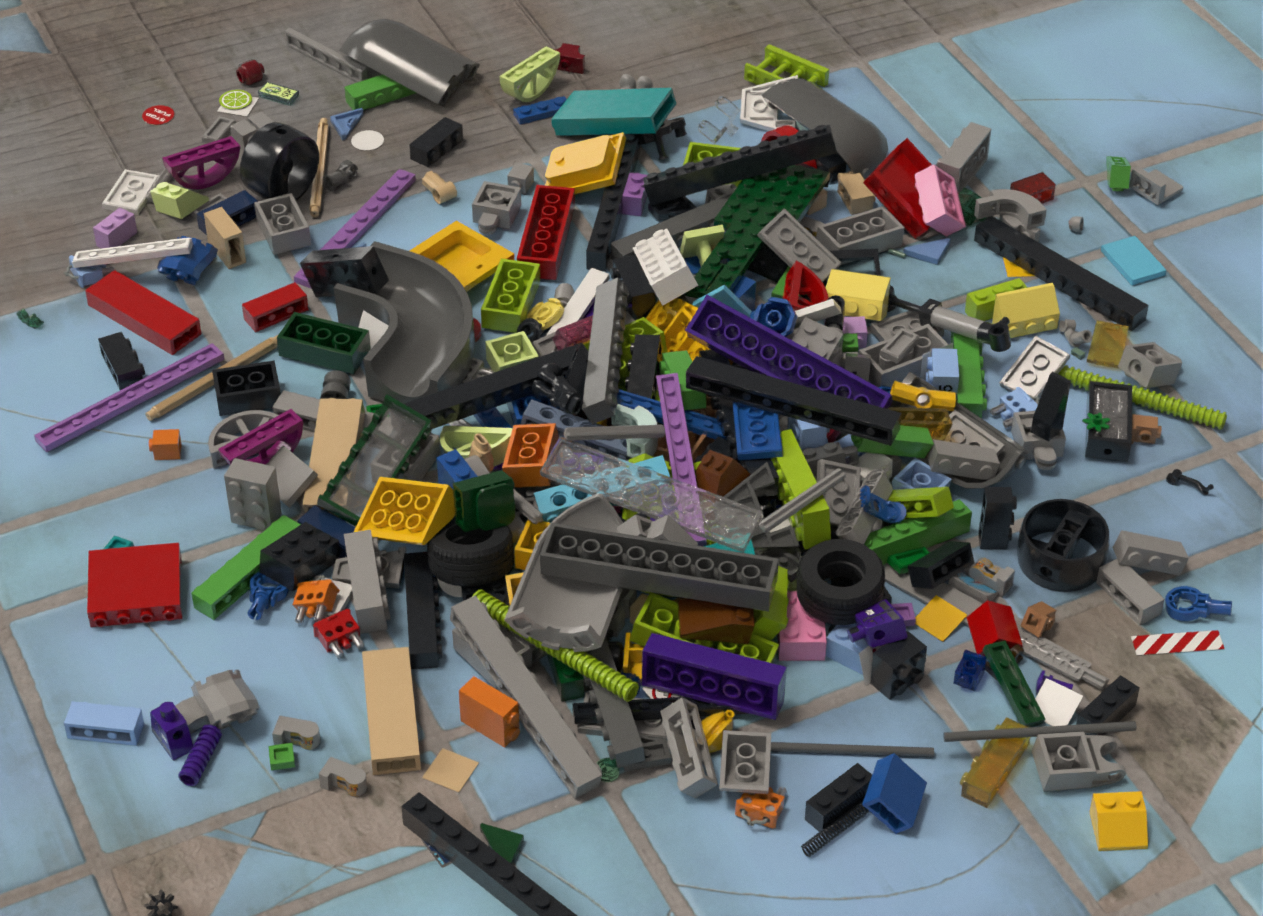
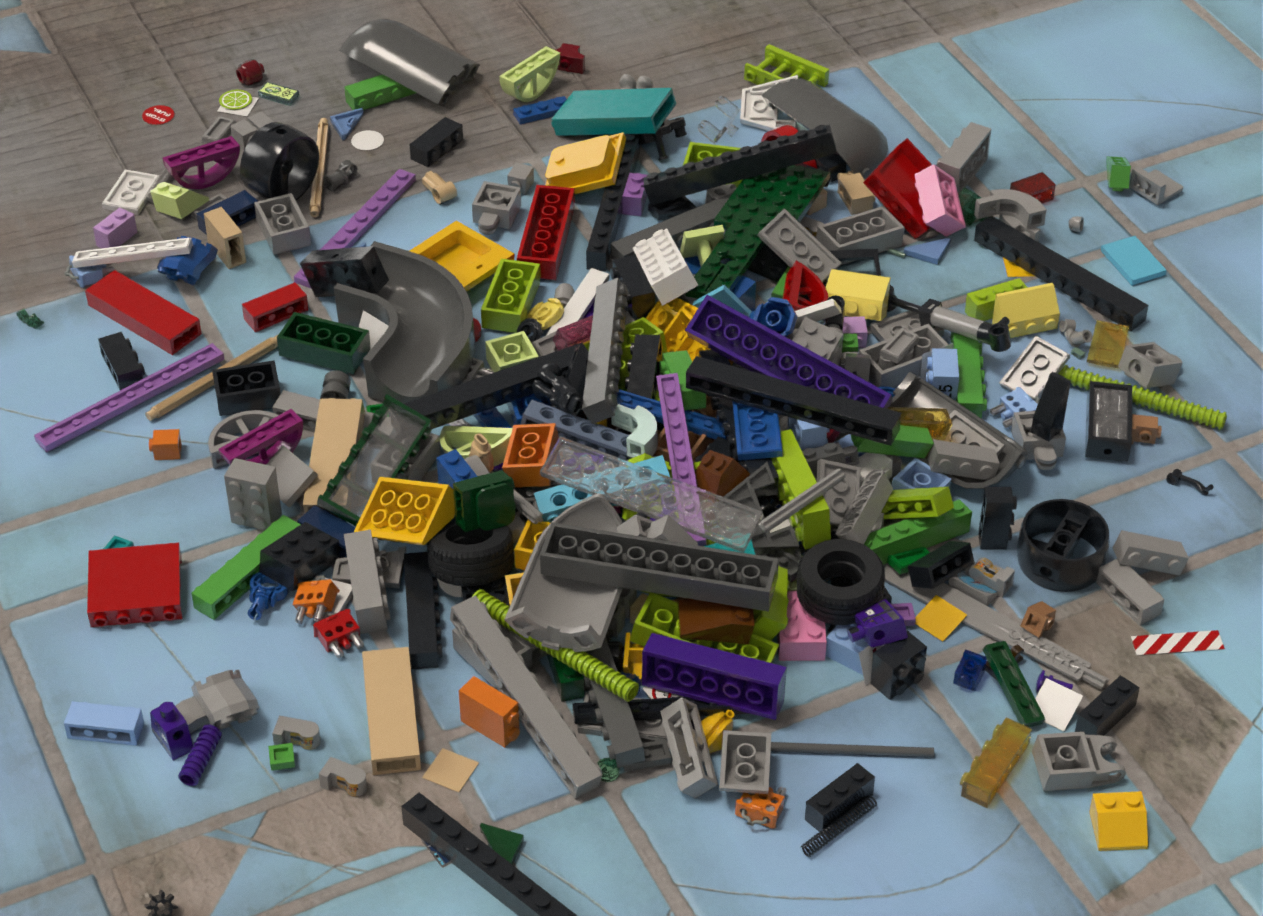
light grey tile [285,28,368,82] -> none
light grey axle [564,425,665,441] -> none
blue piece [860,485,906,523] -> none
blue brick [862,753,927,834] -> none
yellow piece [890,381,956,411] -> none
dark grey piece [943,721,1137,742] -> none
red slope [966,600,1023,658] -> none
green plant [1082,413,1110,433] -> none
blue pin [1165,586,1232,621] -> none

